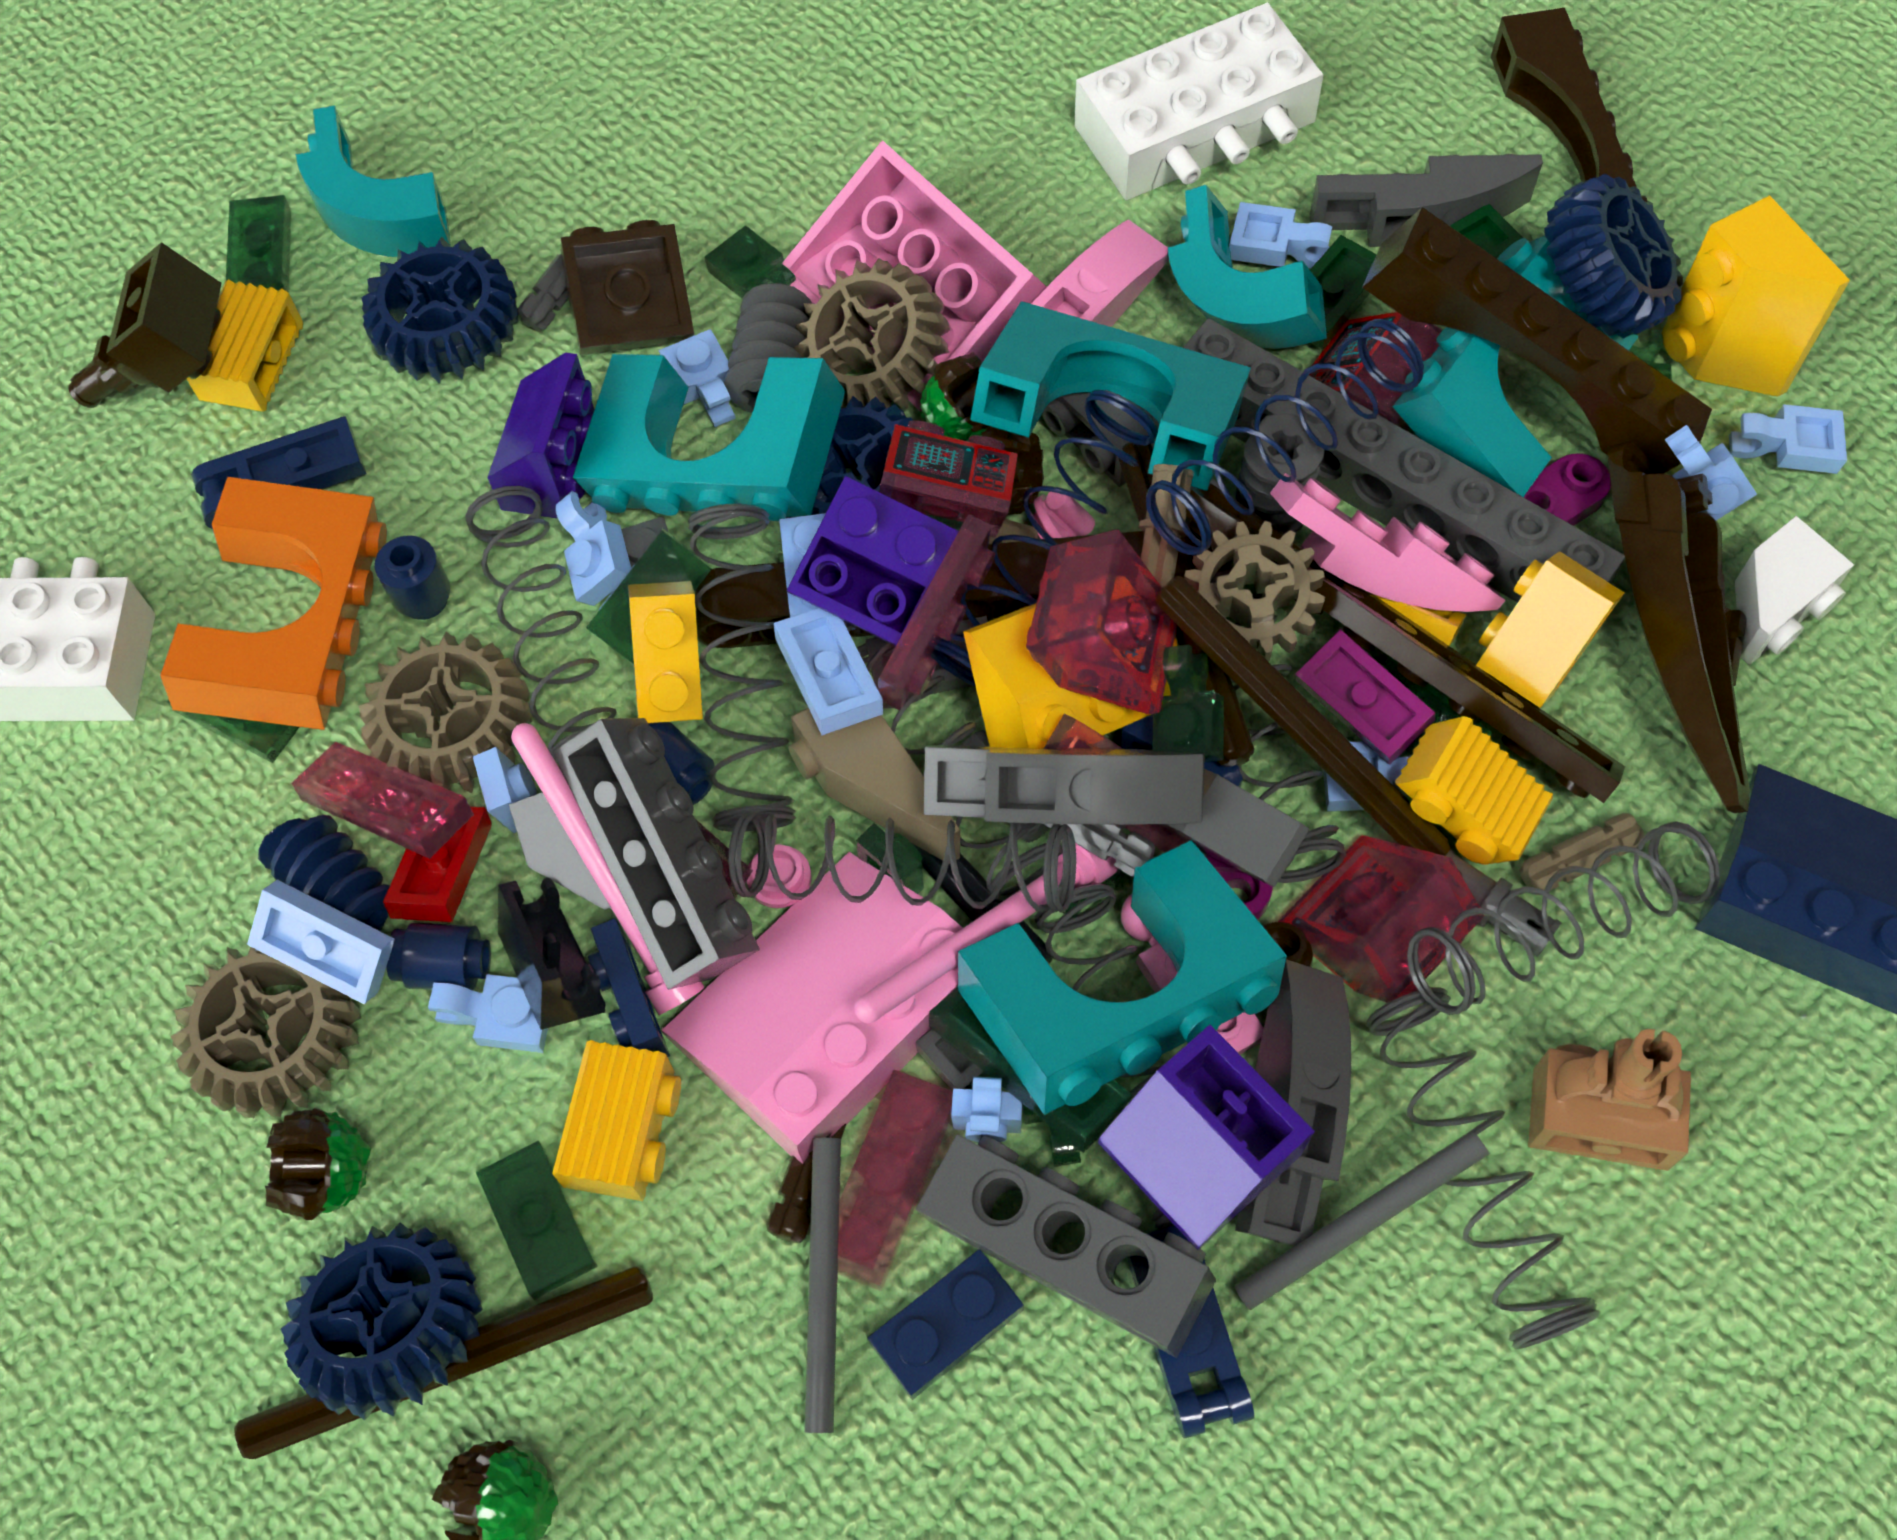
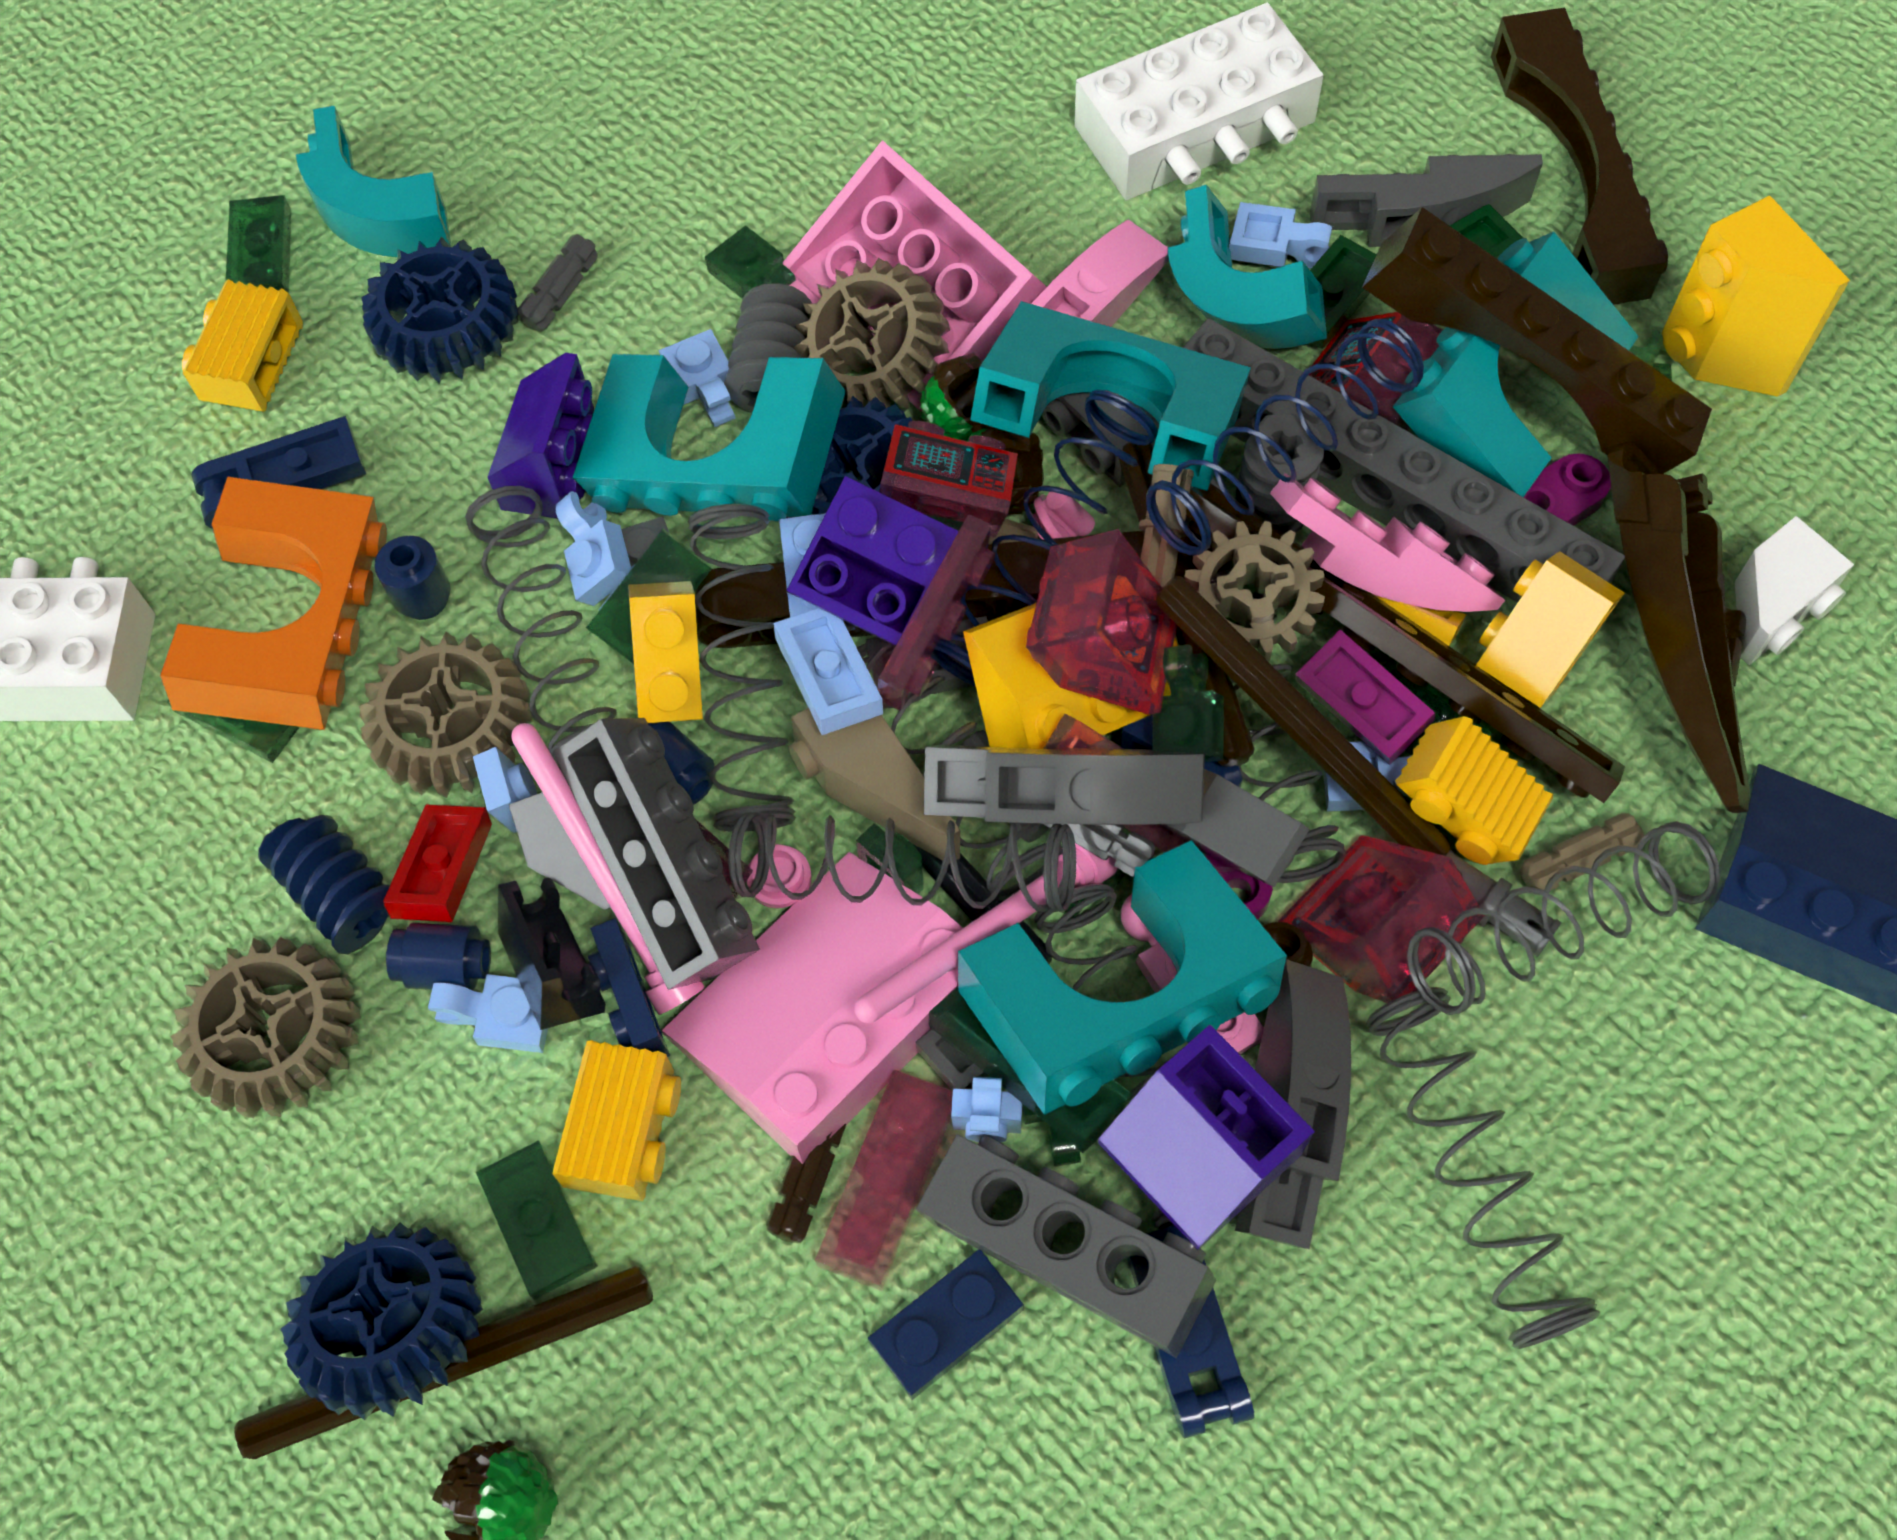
dark brown brick [68,242,221,408] -> none
light blue plate [247,880,395,1004] -> none
dark brown piece [265,1108,371,1220] -> none
clear pink plate [291,742,474,859] -> none
dark brown plate [561,220,694,355] -> none
dark grey piece [805,1138,841,1433] -> none
dark grey piece [1235,1129,1490,1310] -> none
medium nougat brick [1528,1029,1691,1171] -> none
dark blue gear [1544,174,1684,339] -> none
light blue plate [1665,425,1757,520] -> none
light blue plate [1729,404,1847,474] -> none

